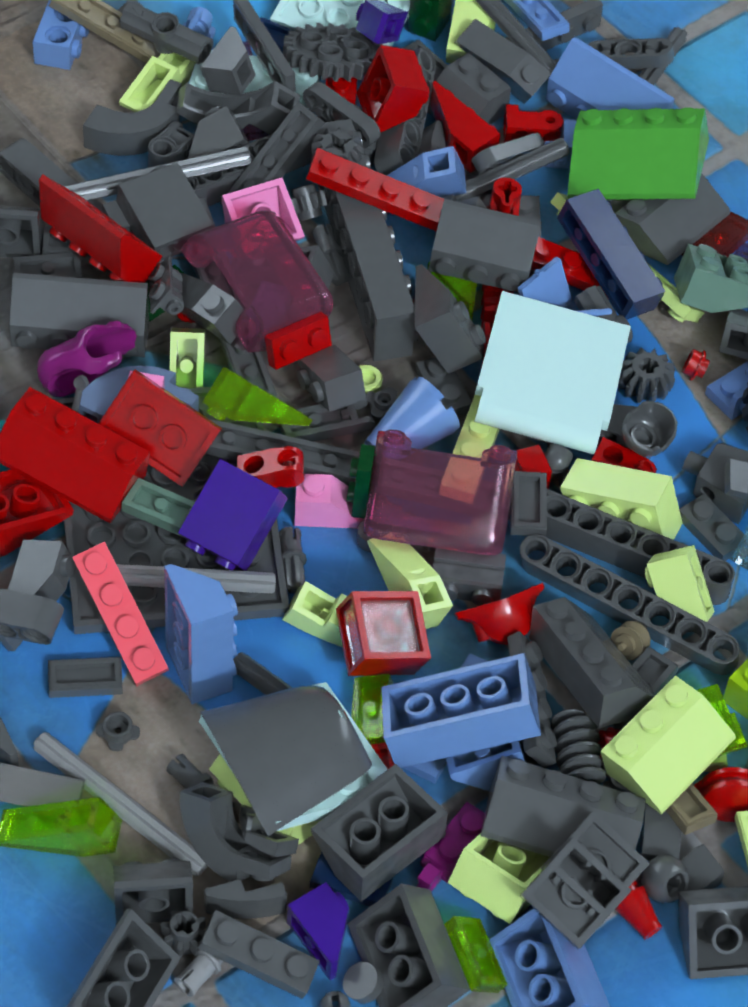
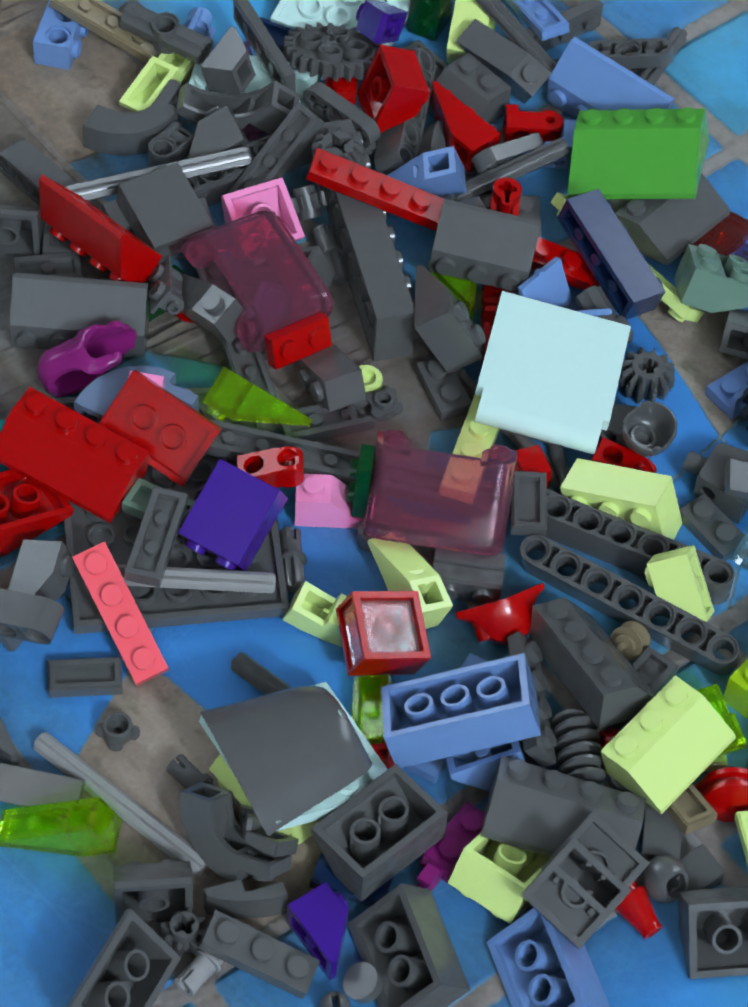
dark grey hinge [72,375,89,412] -> none
medium blue slope [164,564,238,704] -> none
yellowish green slope [169,328,206,388] -> none
medium blue cone [365,376,460,461] -> none
clear neon green plate [444,916,508,993] -> none
dark grey hinge [544,444,573,474] -> none
red plate [682,349,710,381] -> none
none -> dark grey plate [125,486,188,588]

